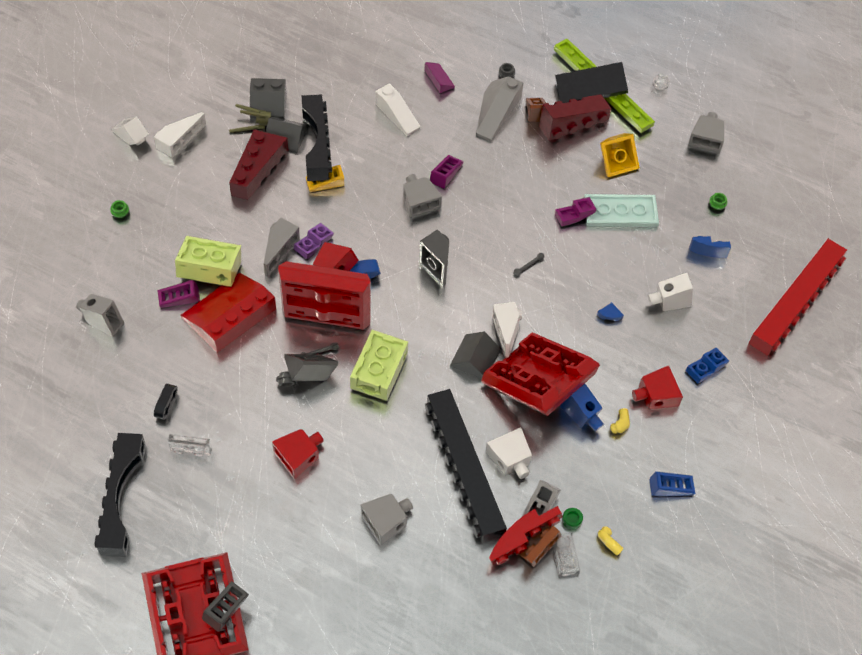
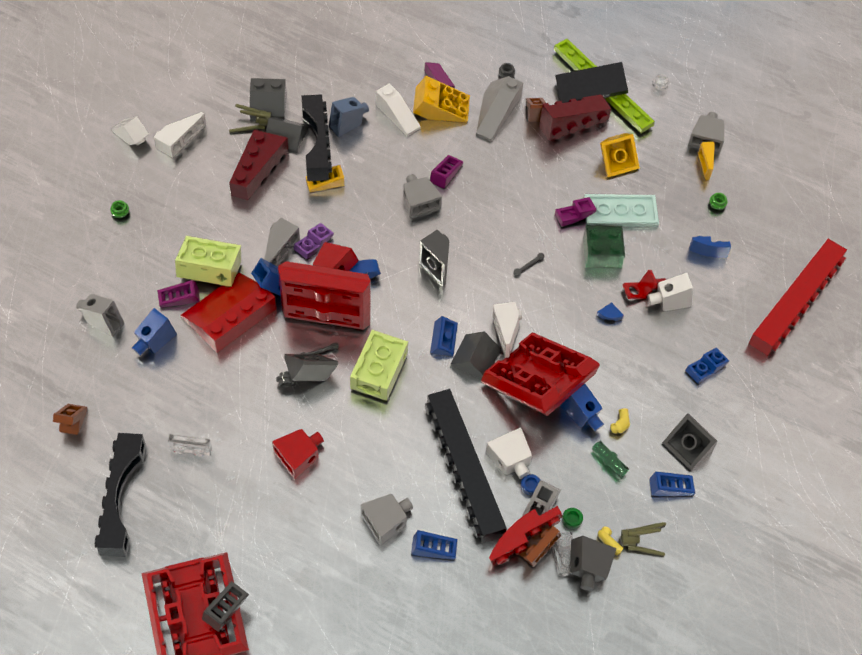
black beam [154,383,178,420] -> none
red torso [632,366,683,409] -> none
none -> dark orange slope [53,404,87,435]
none -> blue torso [132,308,177,356]
none -> blue torso [251,258,281,296]
none -> sand blue torso [328,97,369,137]
none -> blue slope [411,530,457,560]
none -> yellow slope [413,76,470,123]
none -> blue slope [430,316,458,356]
none -> blue tile [521,474,540,496]
none -> dark grey torso [571,535,616,591]
none -> clear green brick [583,225,625,269]
none -> clear green pin [592,440,629,477]
none -> olive plant [621,522,666,556]
none -> red bracket [623,270,666,299]
none -> dark grey slope [662,413,718,470]
none -> yellow slope [698,142,715,180]

